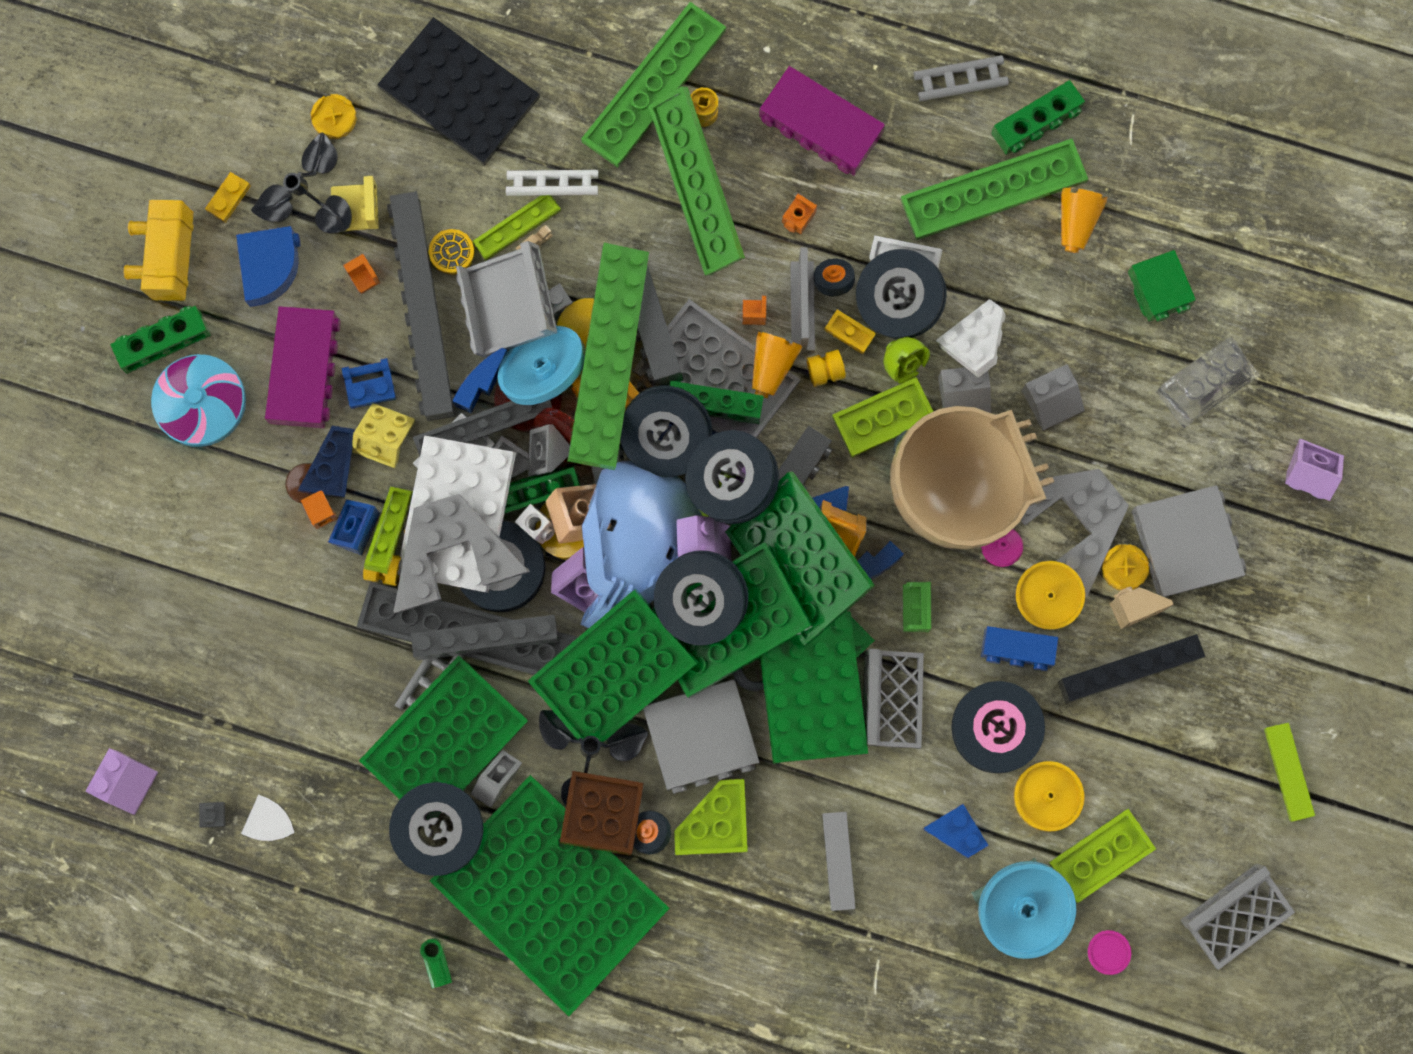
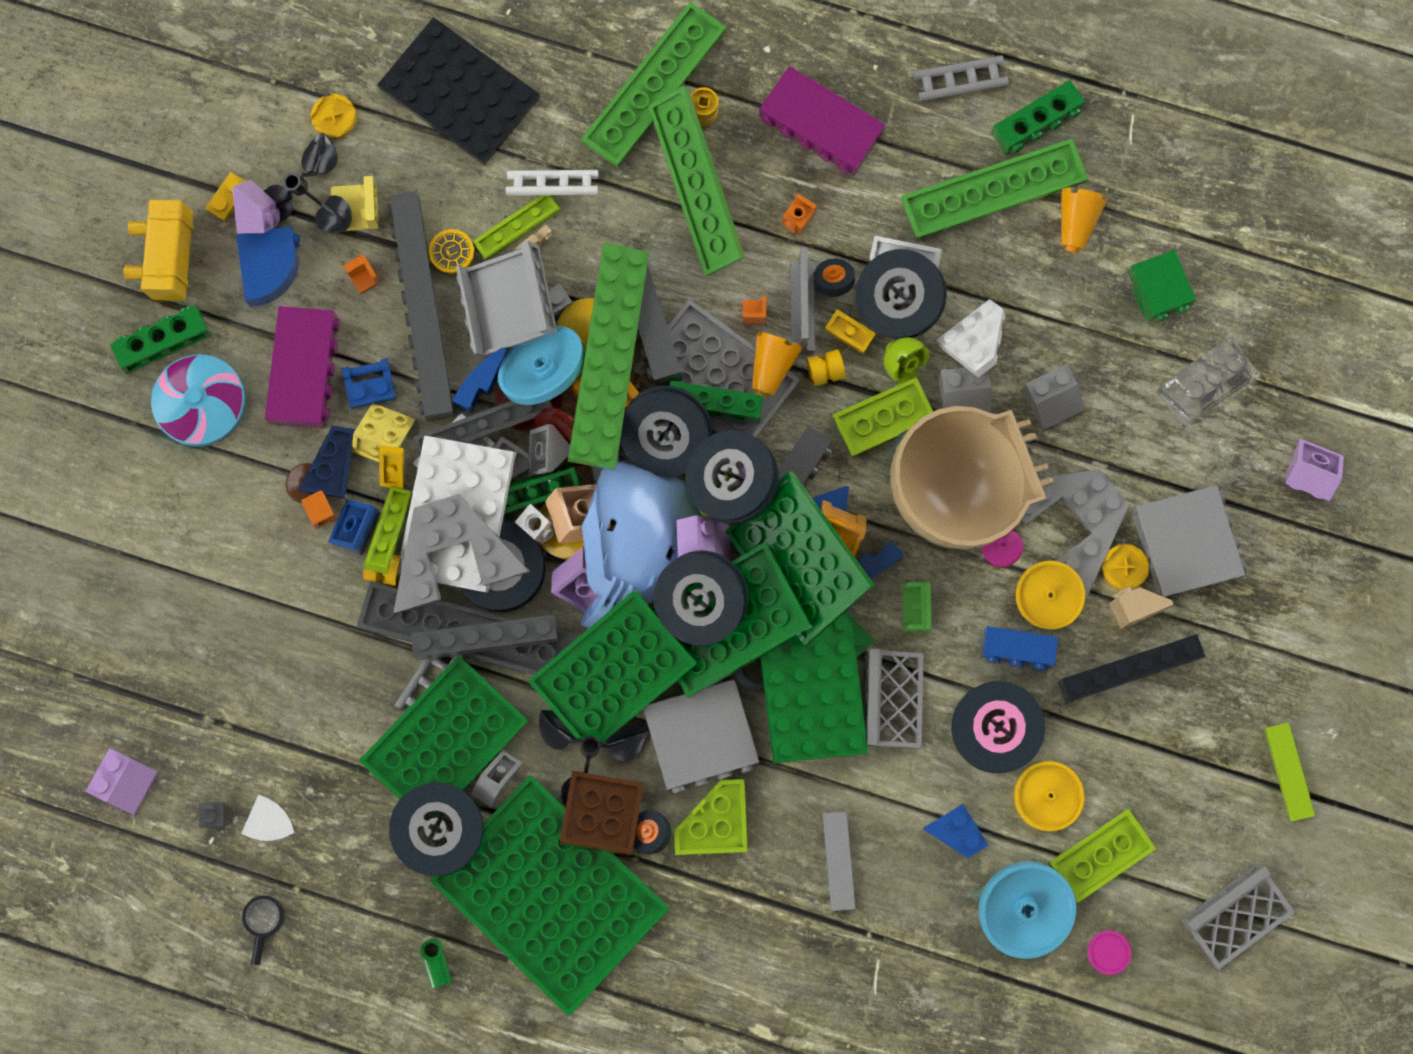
none -> lavender slope [232,180,280,234]
none -> piece [242,895,285,965]
none -> yellow plate [379,445,405,489]

